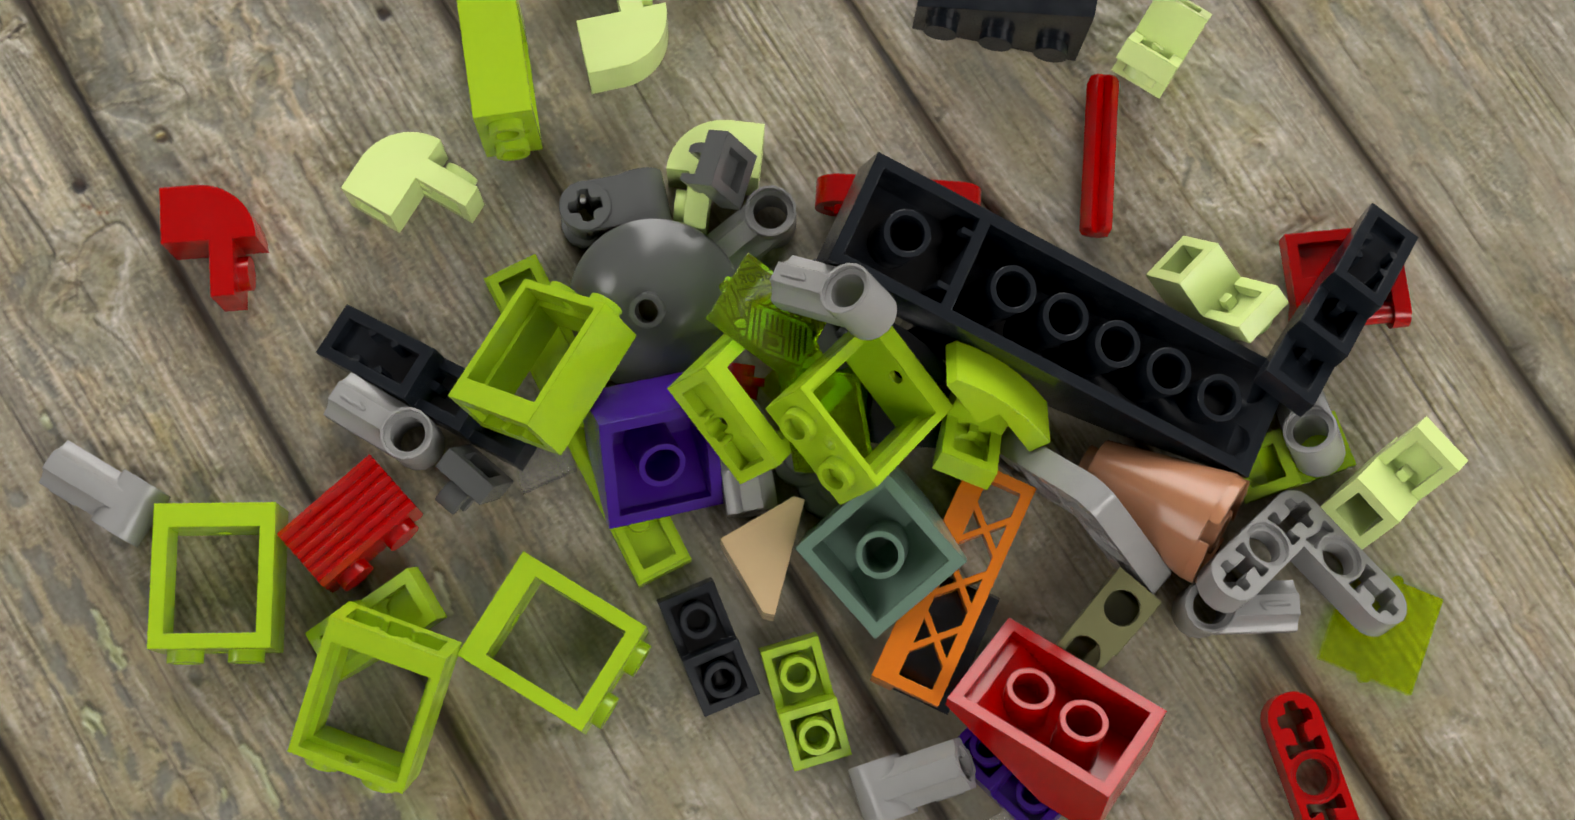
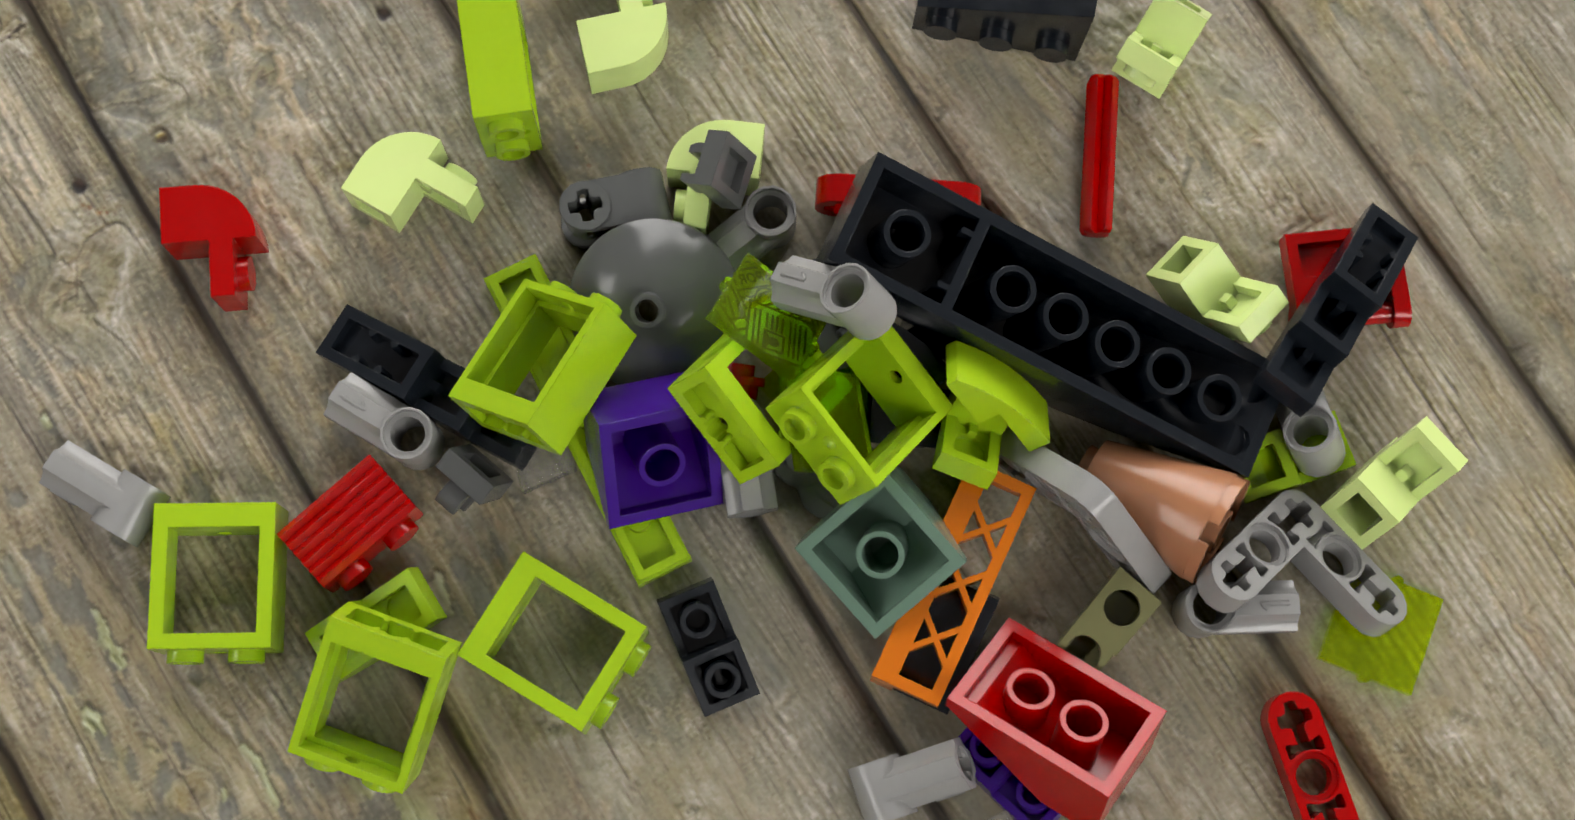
tan slope [720,496,805,622] -> none
lime slope [758,632,852,772] -> none

